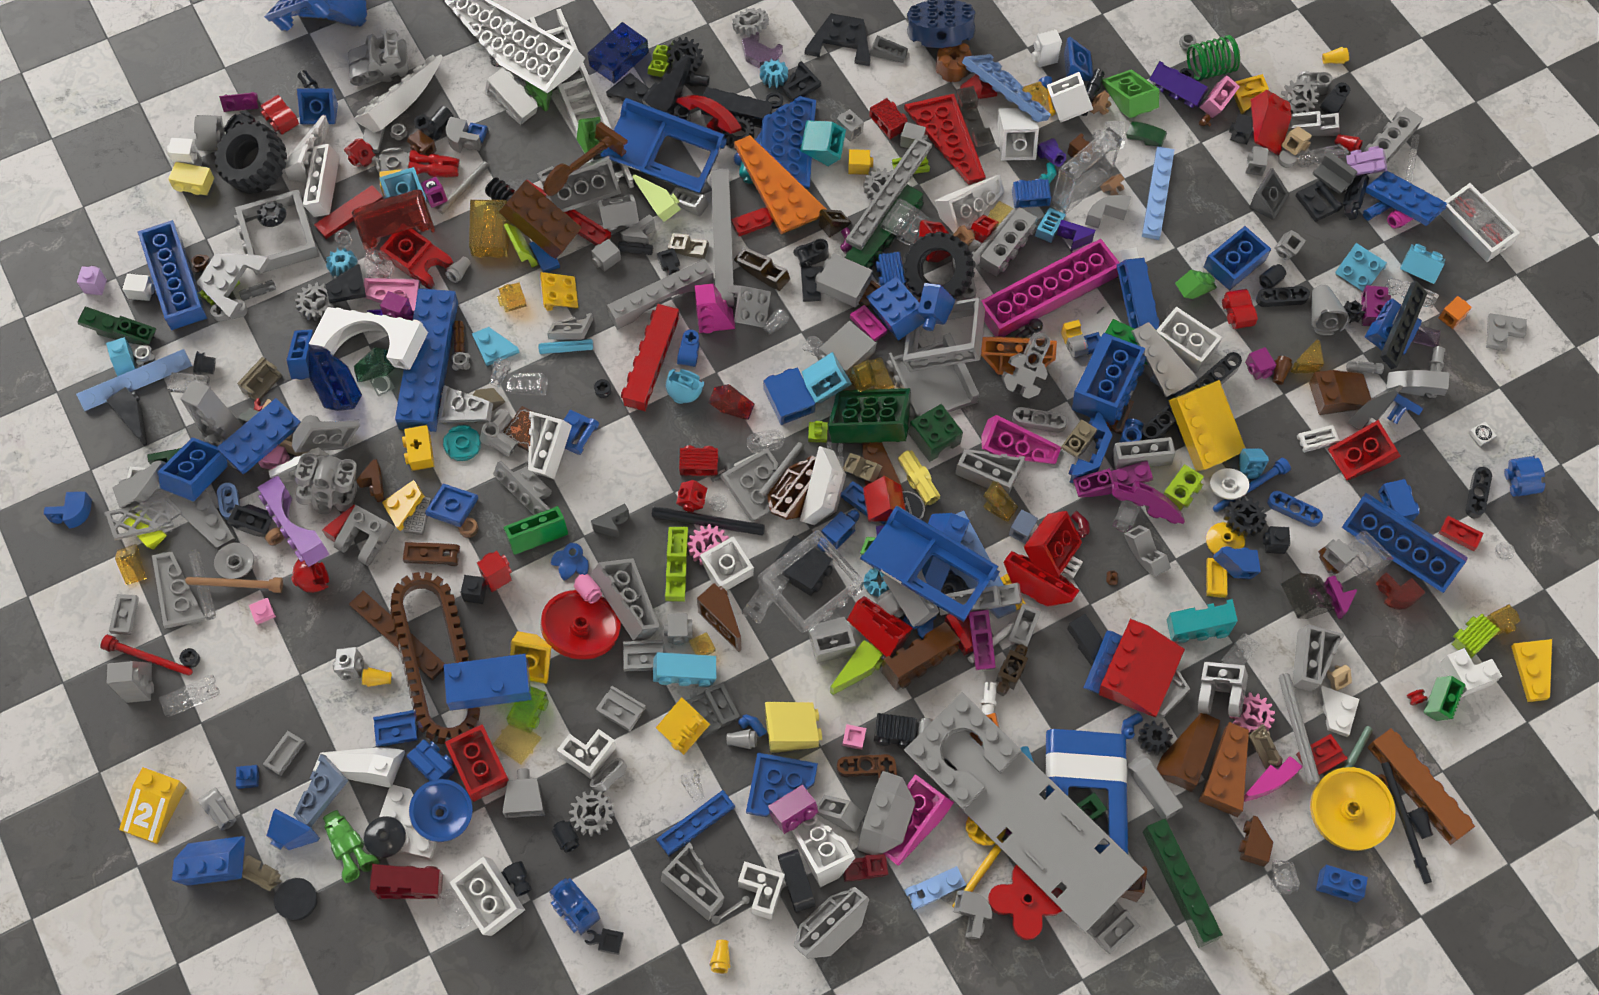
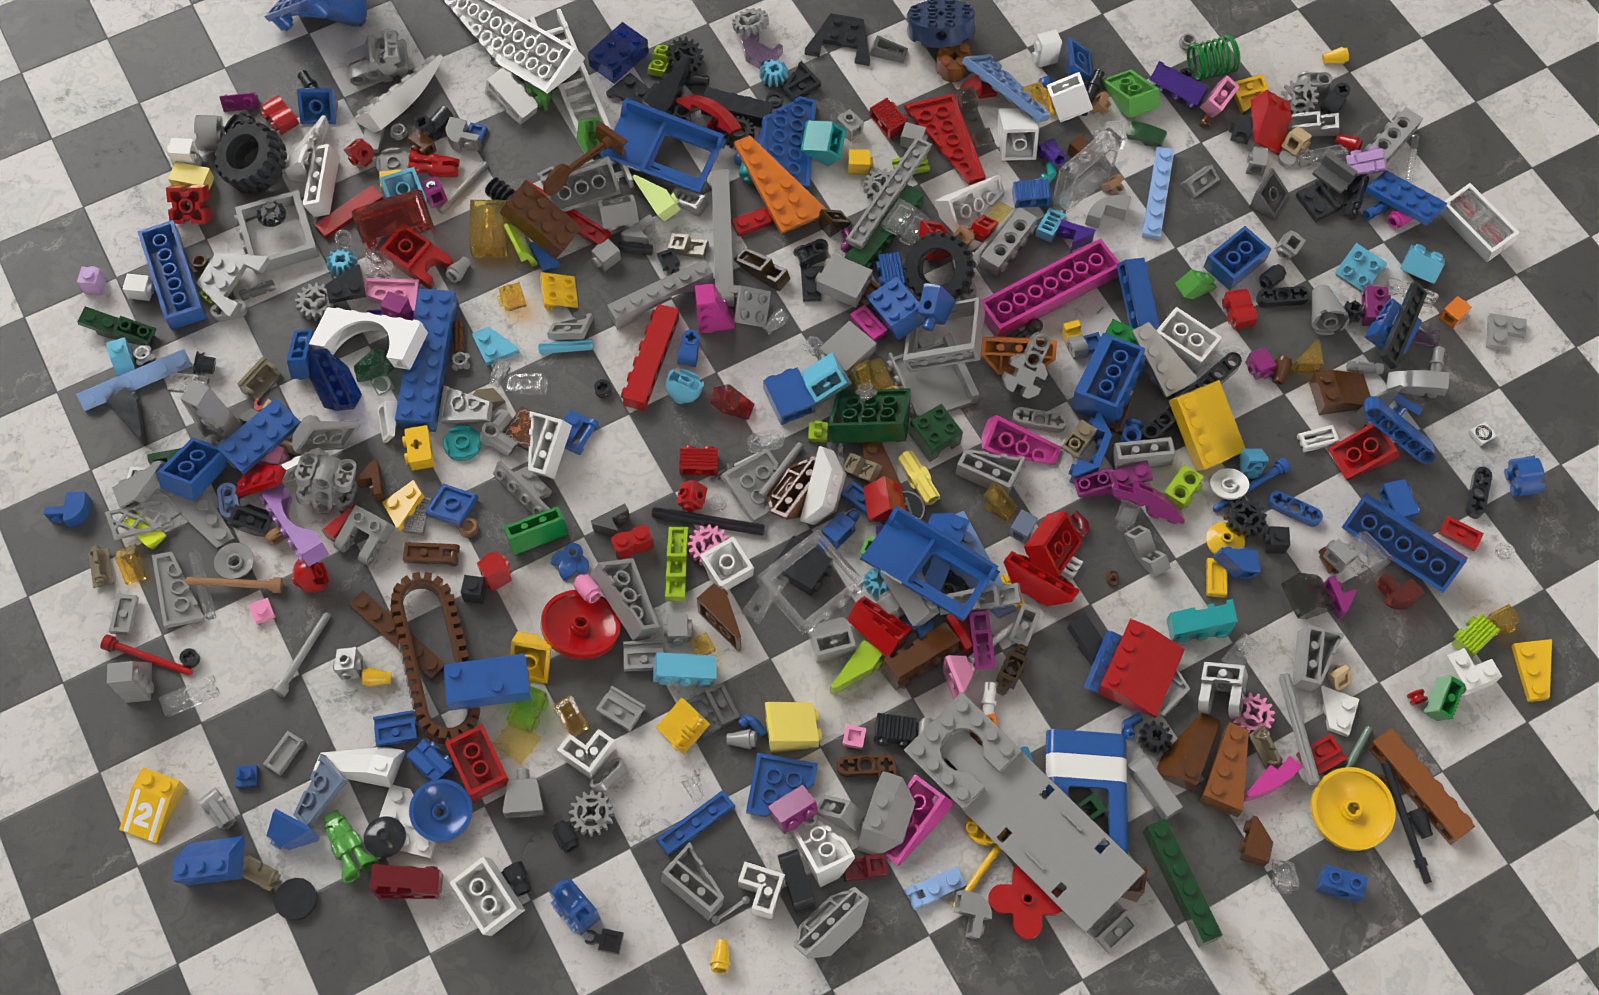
none -> dark tan hinge [88,545,114,588]
none -> red brick [166,184,212,224]
none -> red wing [235,464,286,498]
none -> light grey piece [270,612,331,698]
none -> white slope [377,401,398,443]
none -> clear yellow slope [553,695,589,737]
none -> red brick [611,525,654,560]
none -> clear plate [855,382,877,400]
none -> bright pink slope [942,655,975,699]
none -> light grey slope [1180,164,1220,198]
none -> blue beam [1363,396,1435,464]

